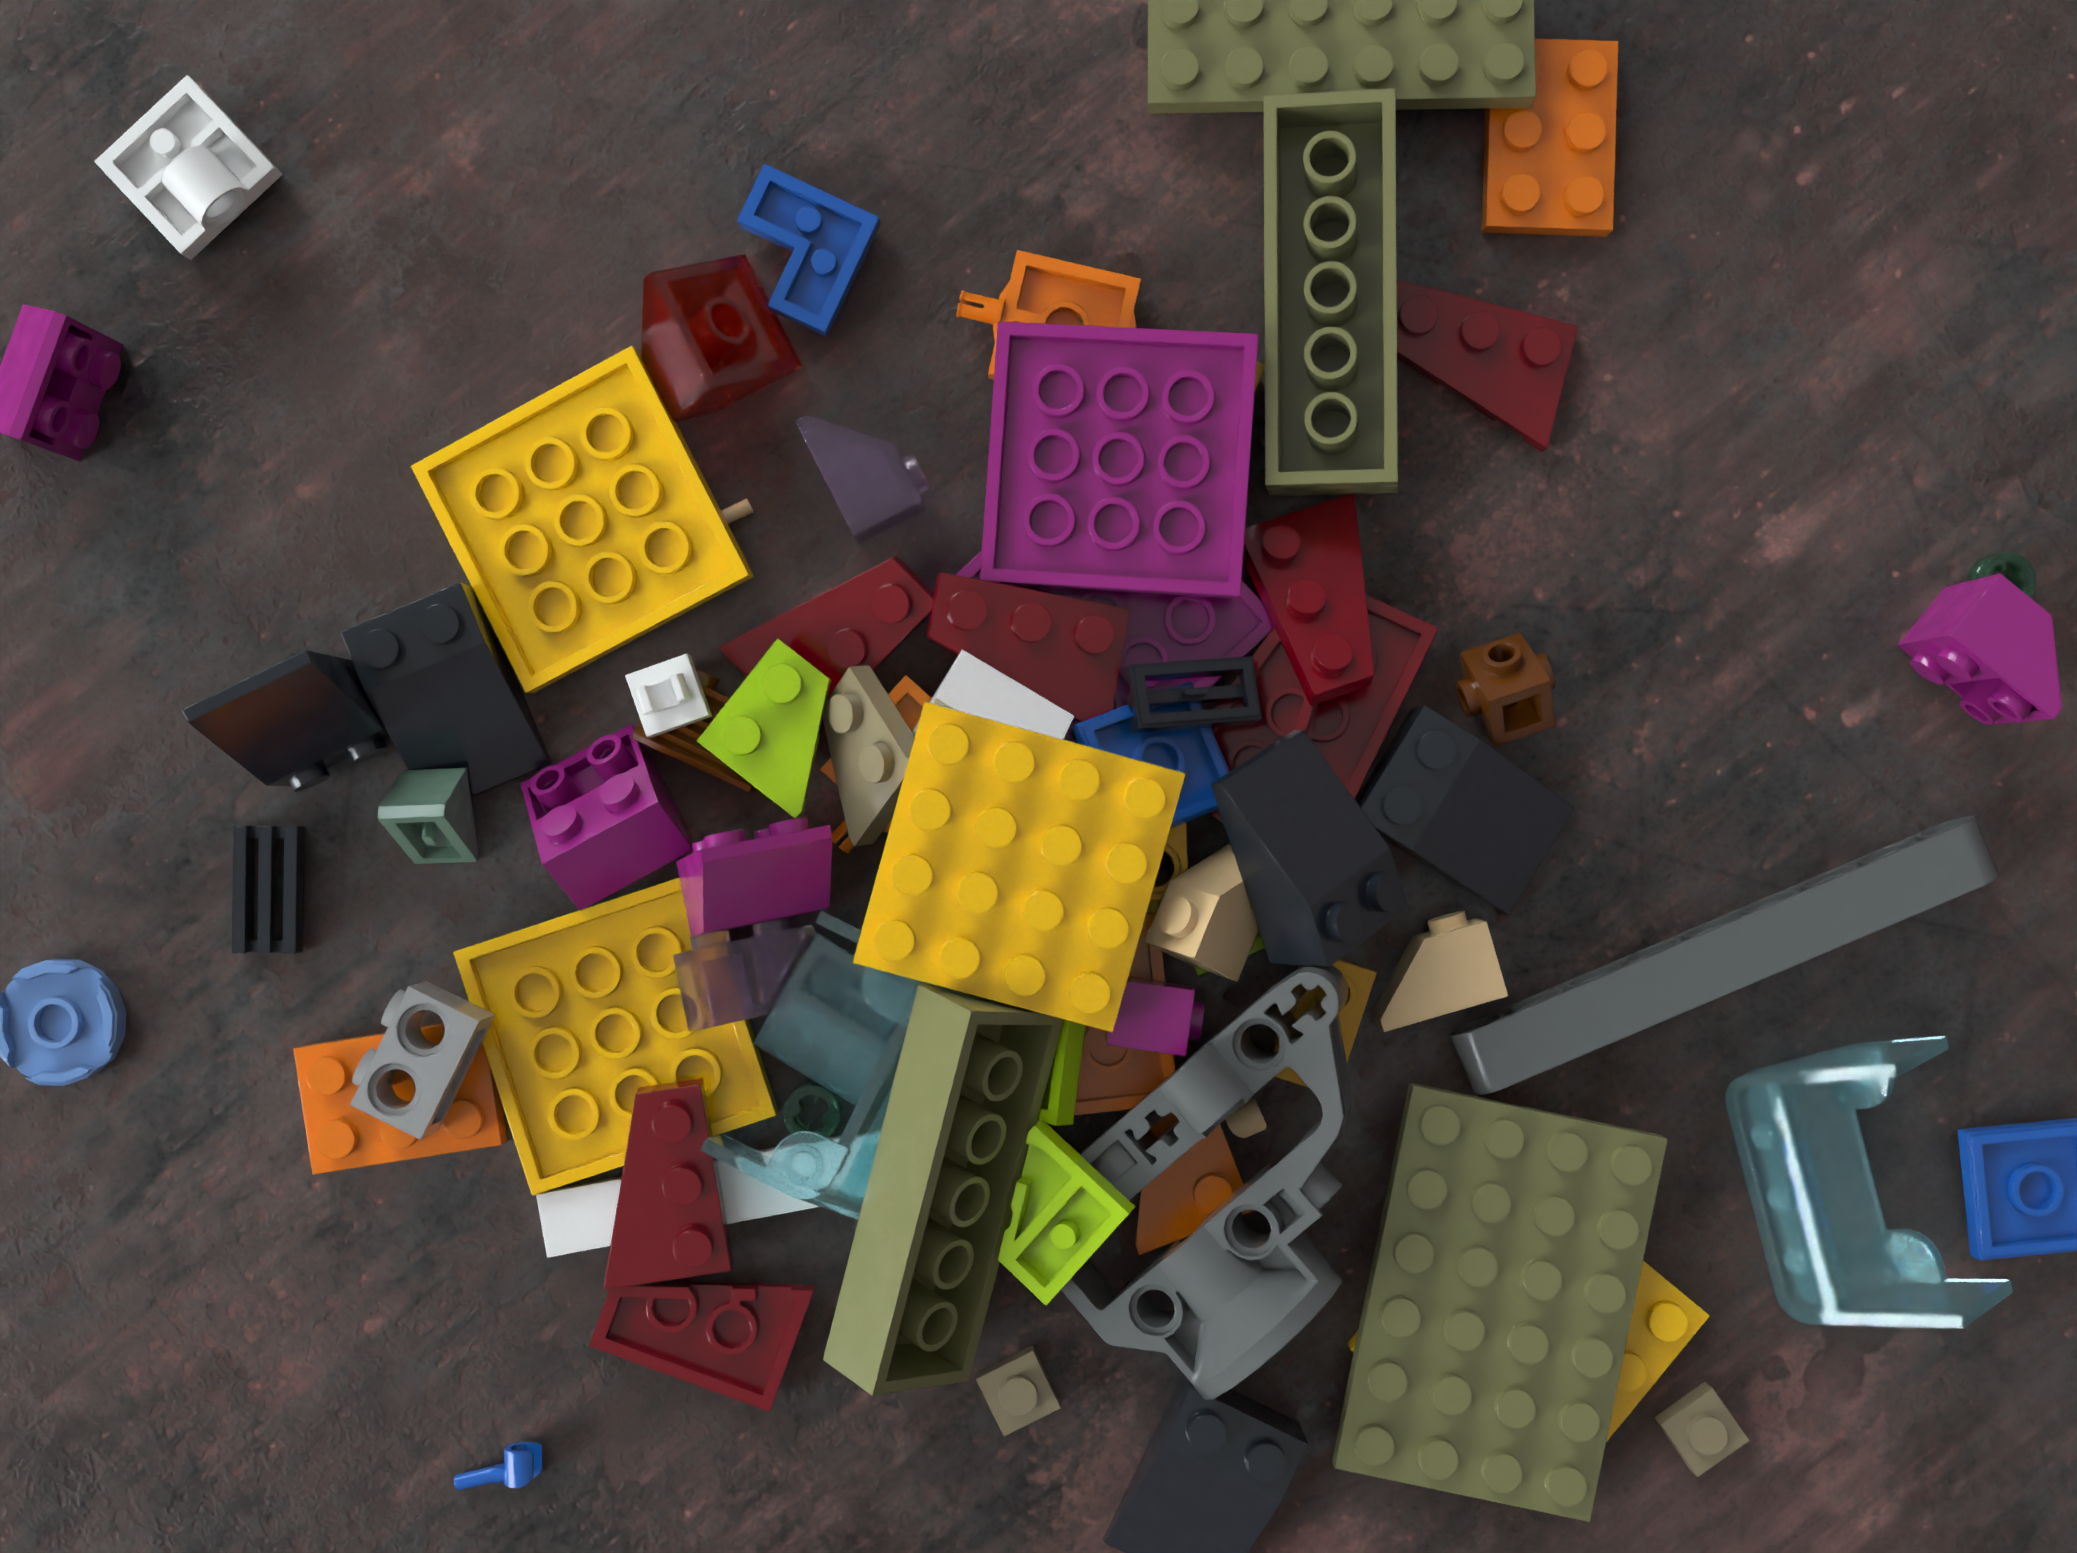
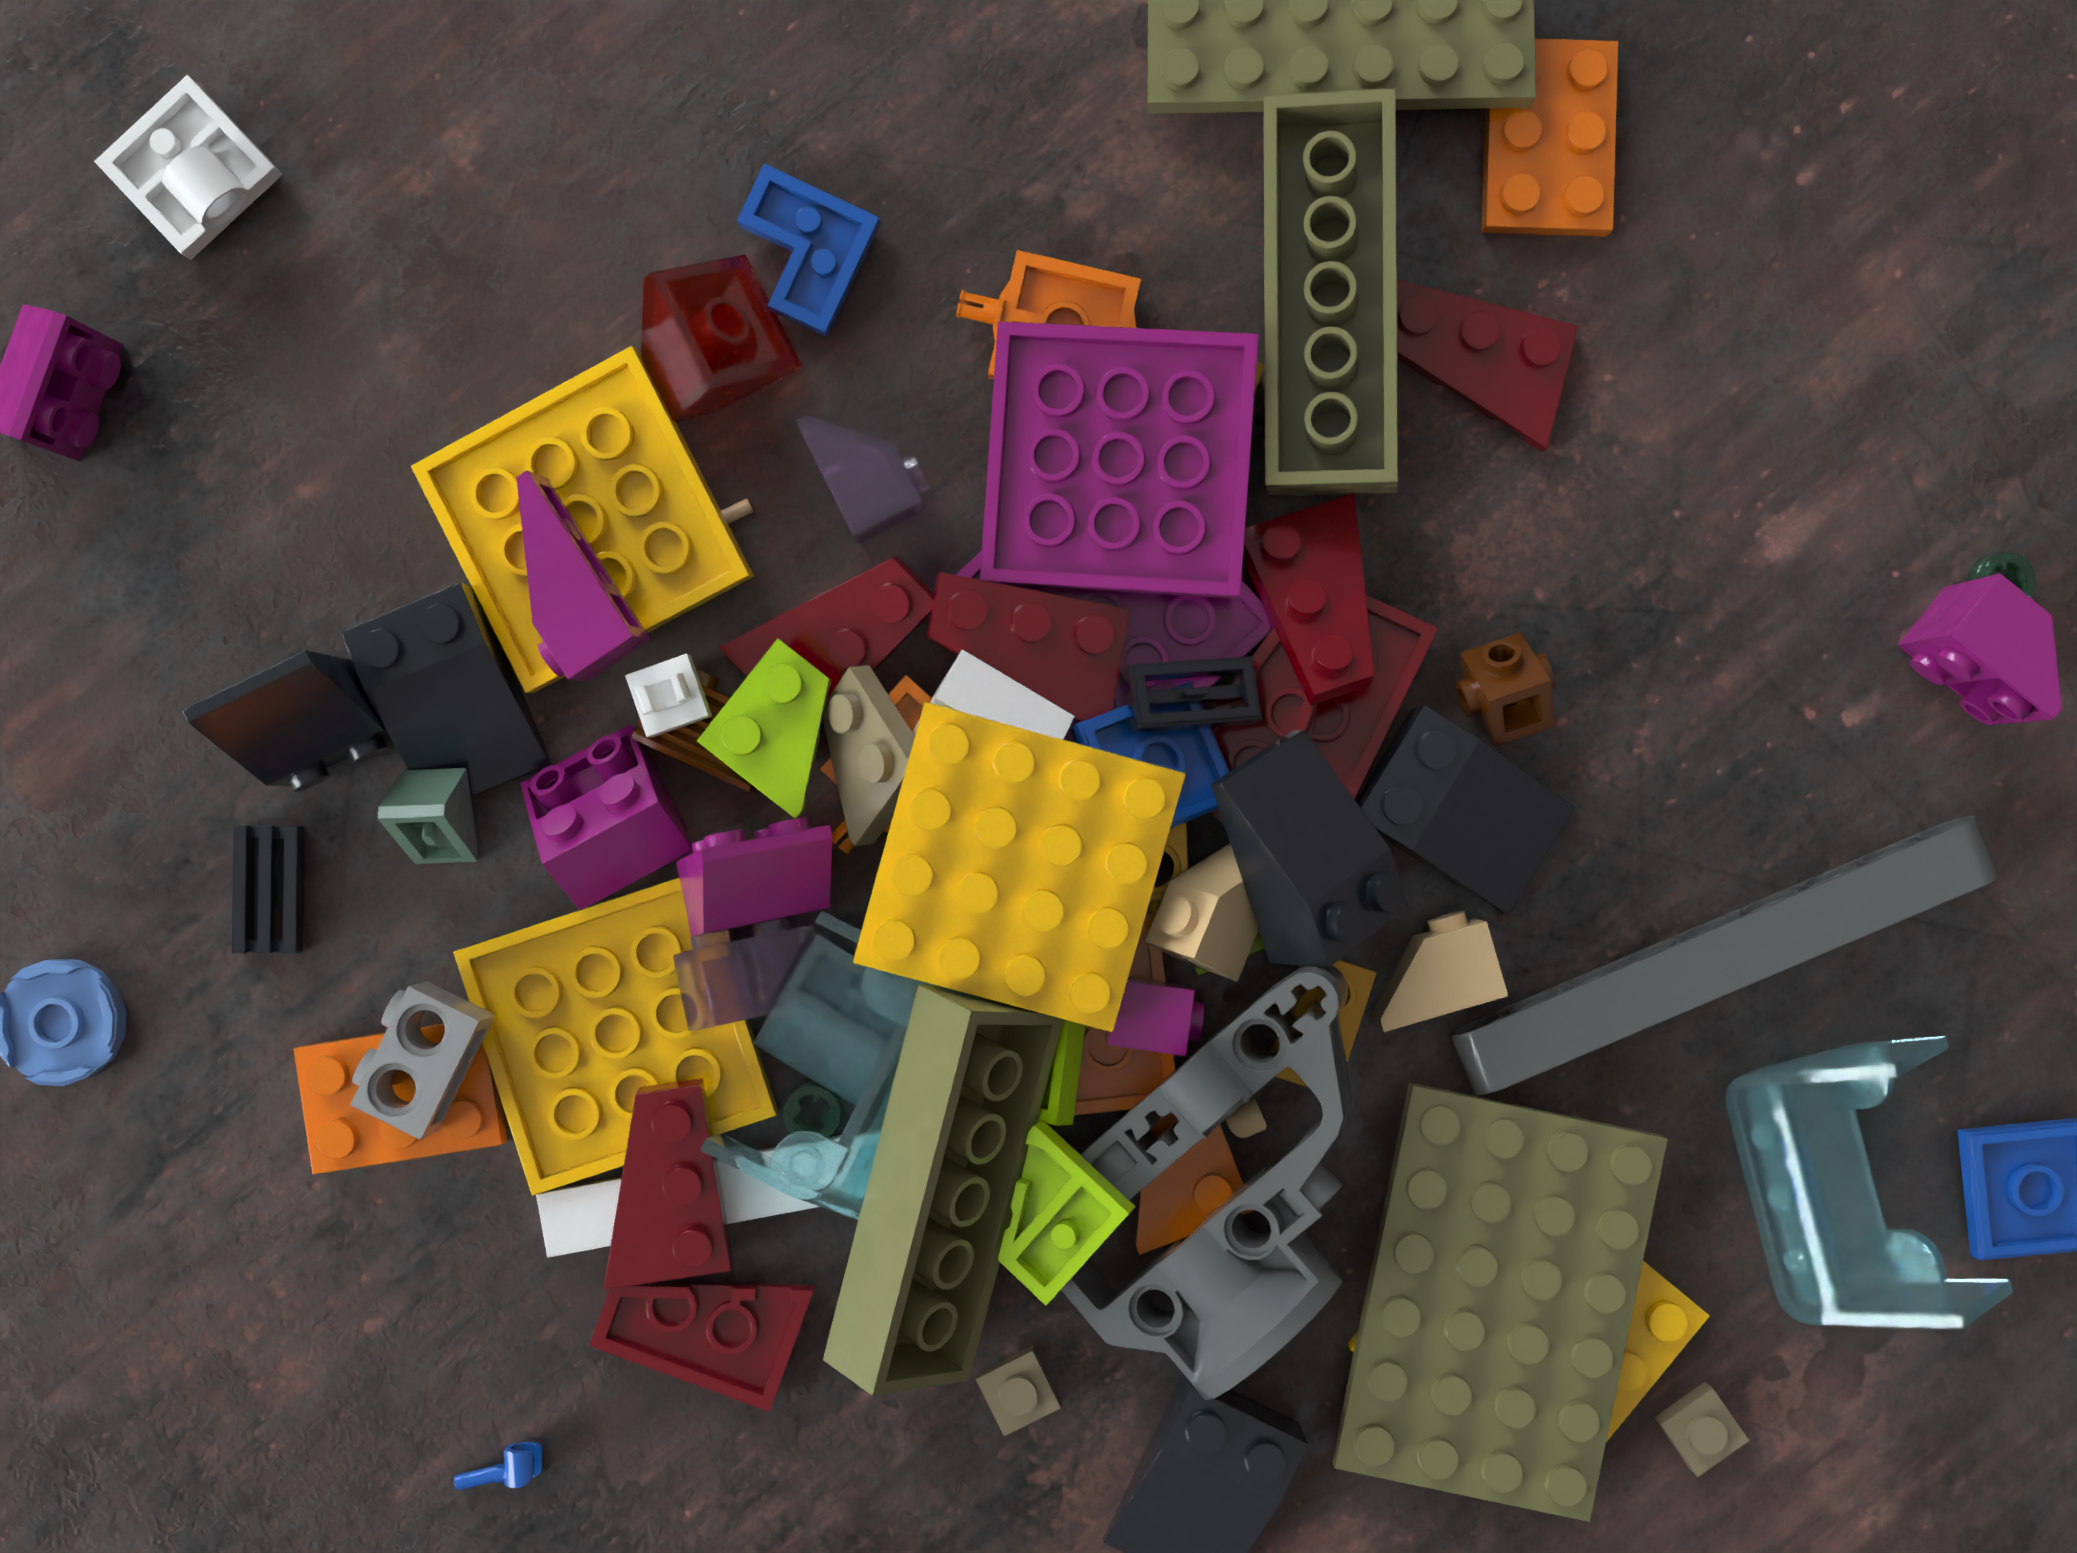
none -> magenta slope [516,470,651,682]

